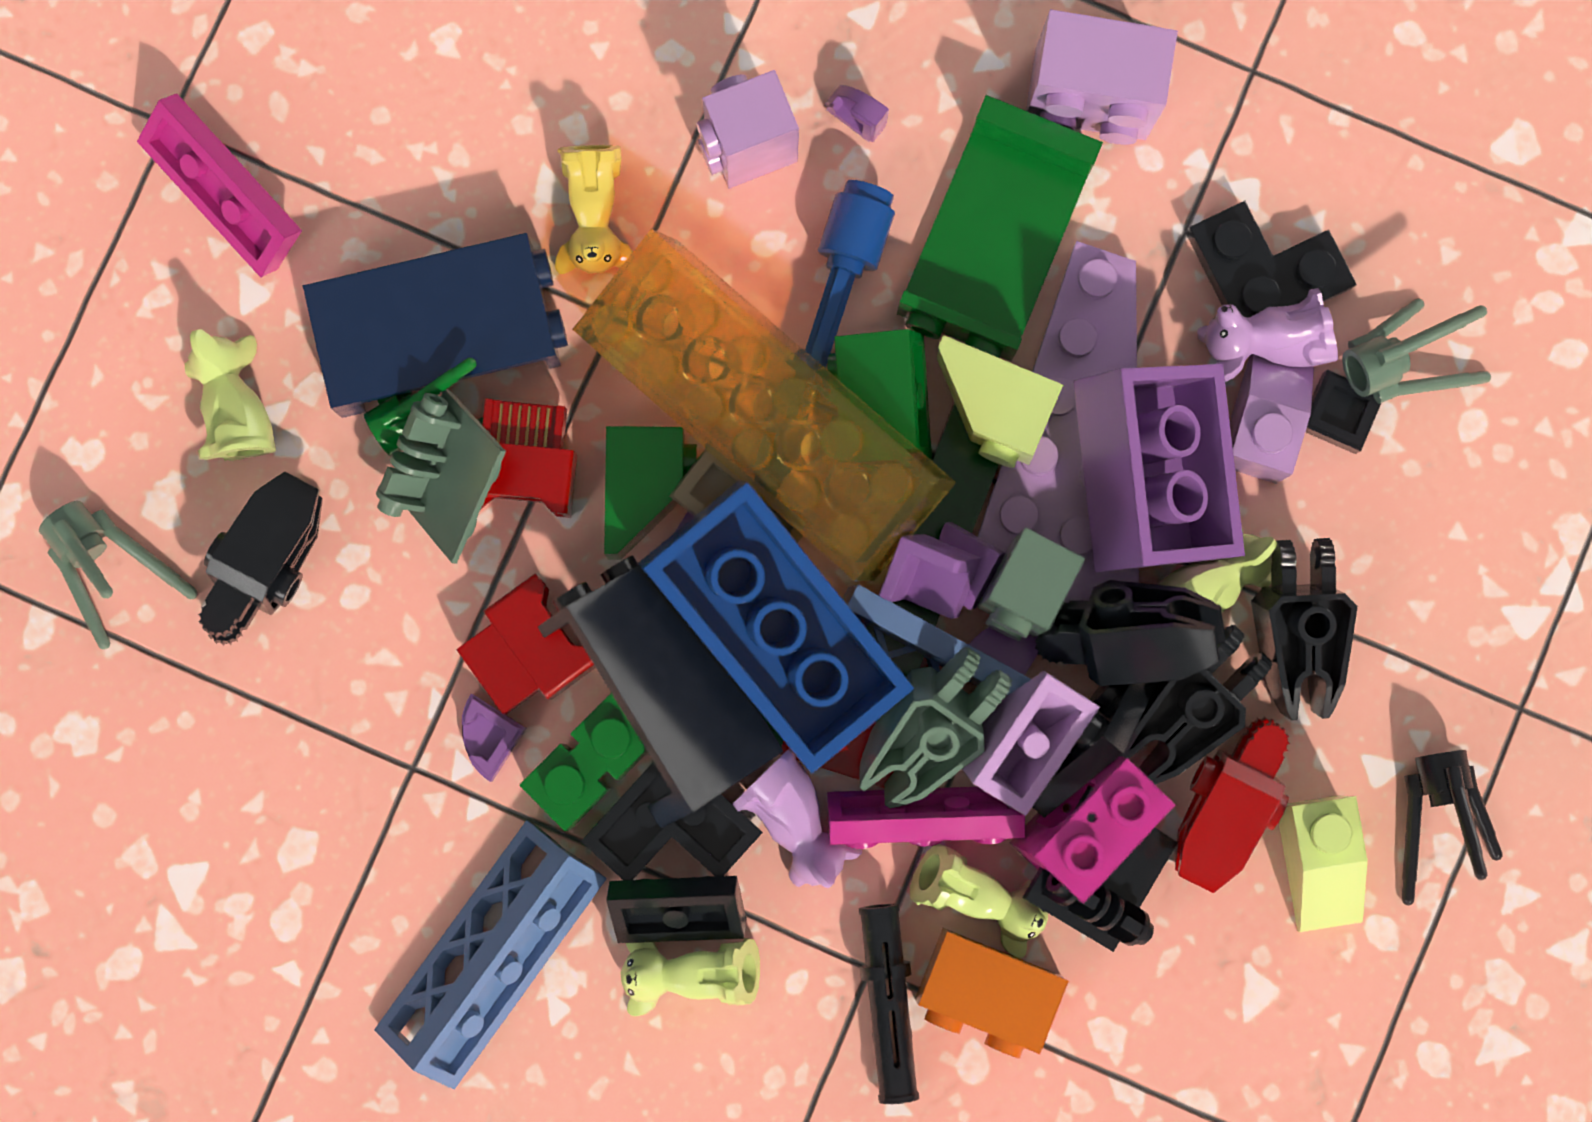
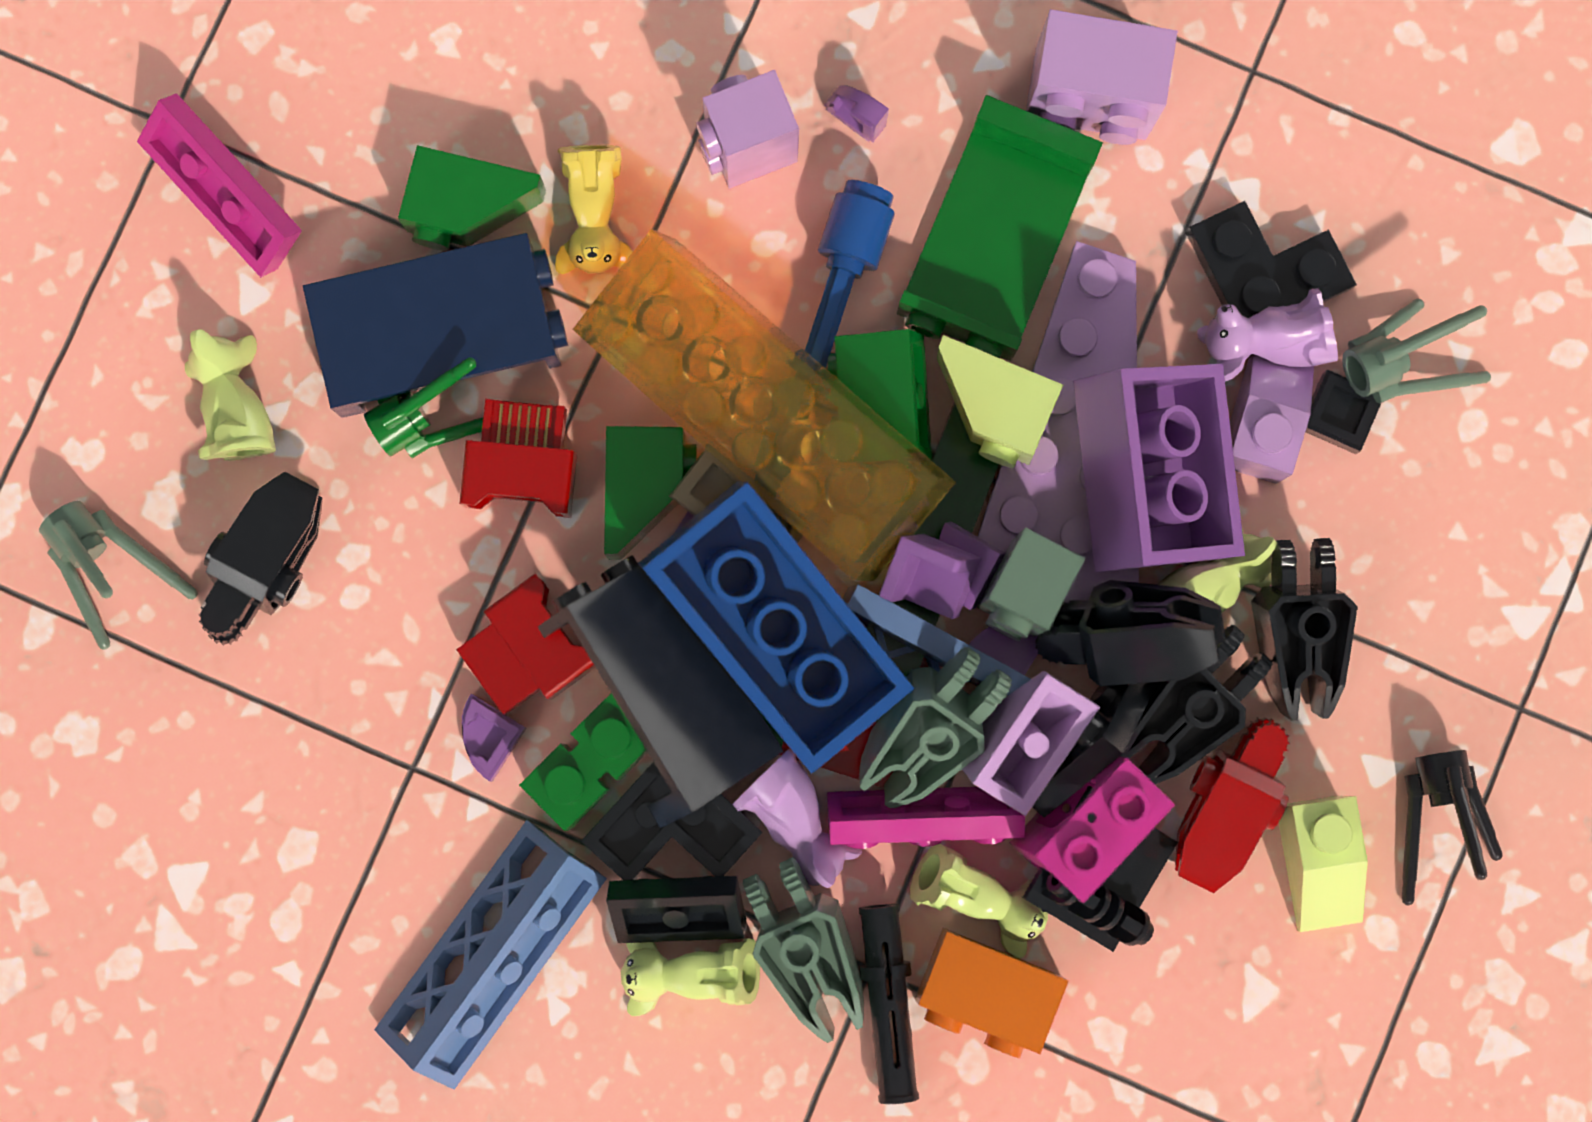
sand green hinge [376,389,506,564] -> none
none -> green slope [398,145,546,251]
none -> sand green hinge [742,857,864,1043]

